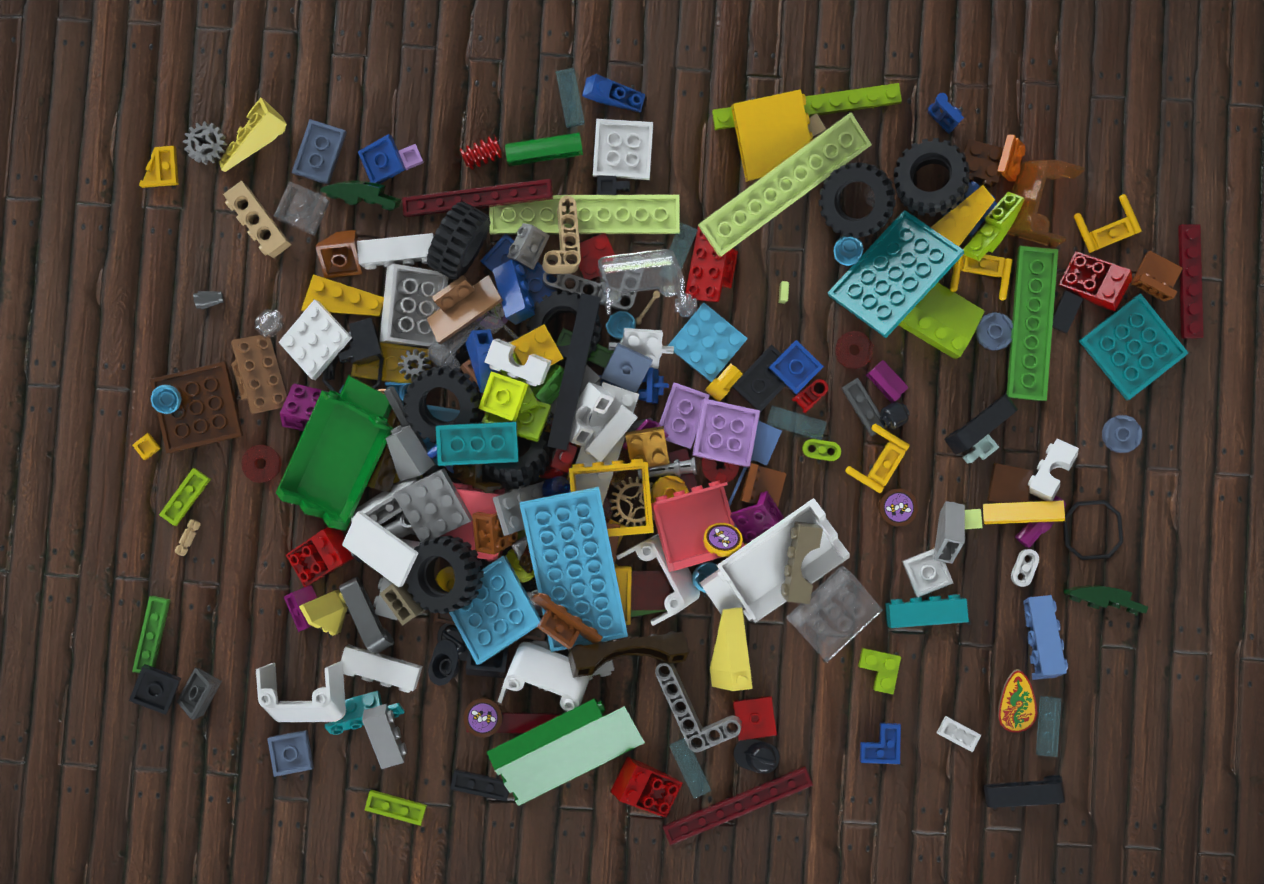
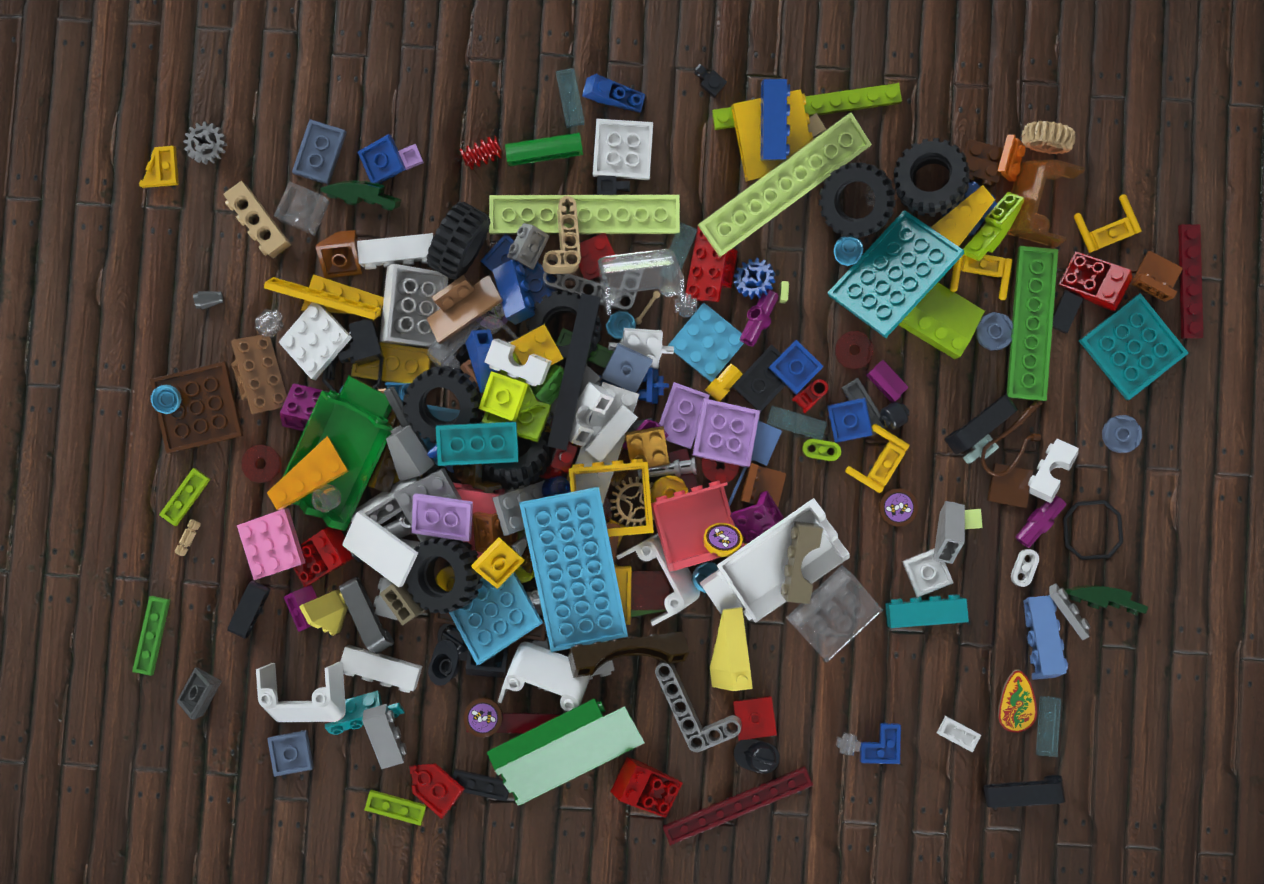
black plate [129,664,182,715] -> none
yellow tile [132,433,161,460] -> none
light yellow wedge [219,97,287,172] -> none
light grey gear [398,349,431,382] -> none
dark red tile [402,179,553,218] -> none
dark orange bracket [531,593,603,649] -> none
clear light blue tile [669,738,712,799] -> none
lime plate [858,648,901,695] -> none
blue plate [928,93,964,134] -> none
yellow tile [983,500,1065,524] -> none
none -> black beam [227,580,270,639]
none -> bright pink plate [237,508,305,580]
none -> yellow tile [264,277,381,320]
none -> light orange wedge [267,436,349,511]
none -> clear head [312,484,341,513]
none -> red tile [409,763,465,819]
none -> lavender plate [412,493,473,542]
none -> yellow plate [471,537,525,589]
none -> black plate [694,64,727,98]
none -> blue gear [734,258,776,299]
none -> magenta piece [739,289,779,347]
none -> blue brick [760,79,790,161]
none -> blue plate [827,398,873,443]
none -> clear gear [836,733,861,756]
none -> reddish brown piece [981,400,1043,476]
none -> tan gear [1022,121,1075,155]
none -> light grey plate [1049,583,1090,640]

